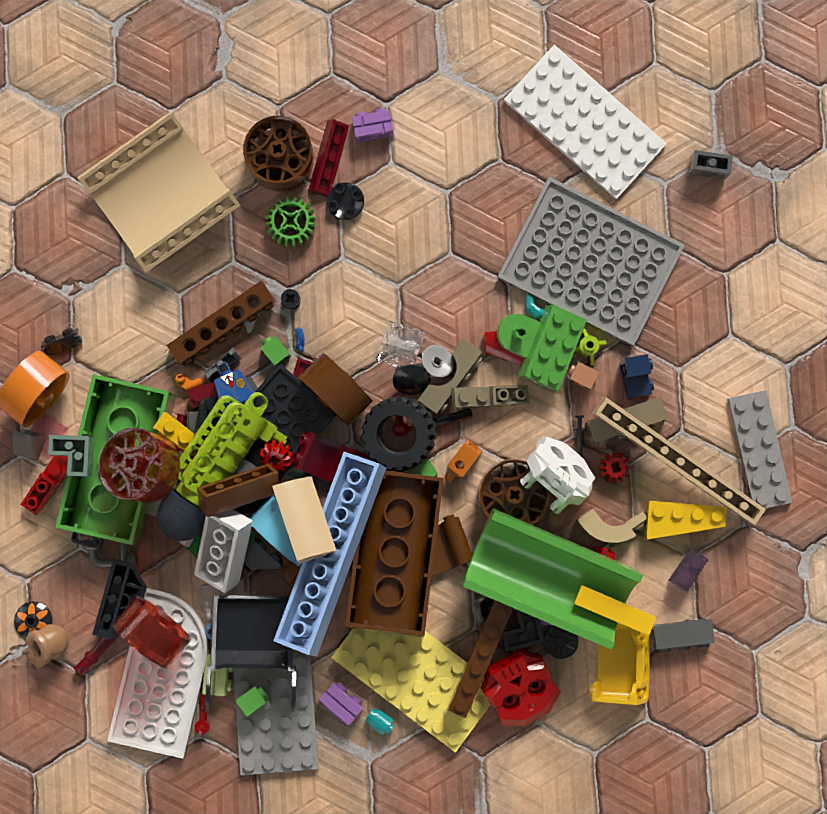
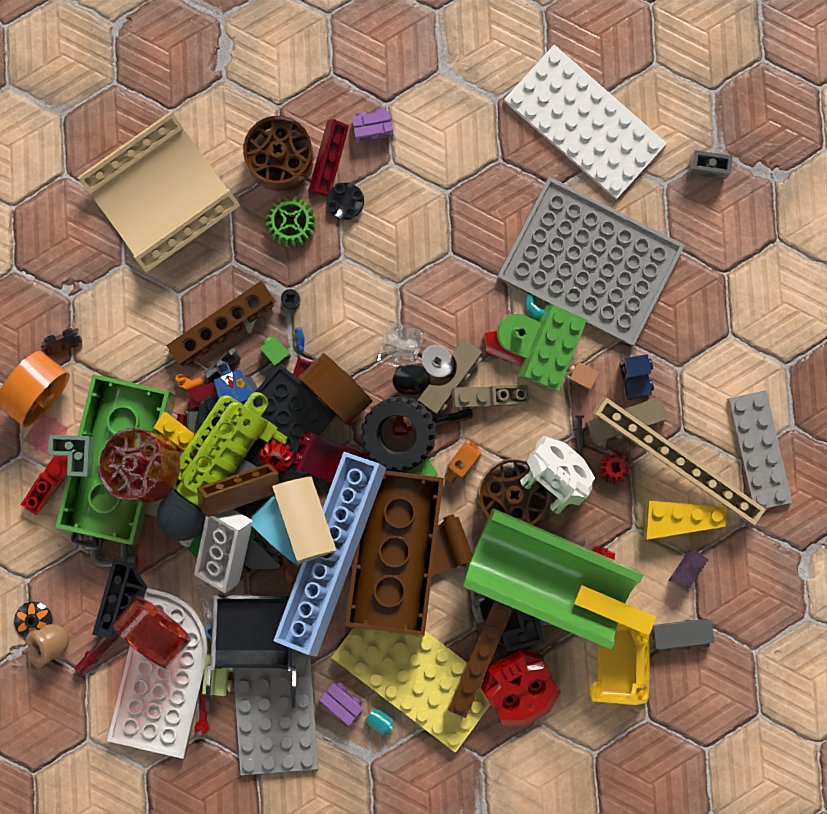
dark grey slope [12,428,46,461] -> none
bright green brick [236,685,268,717] -> none
black wheel [544,625,579,659] -> none
lime brick [574,328,607,367] -> none
tan arch [576,509,647,543] -> none

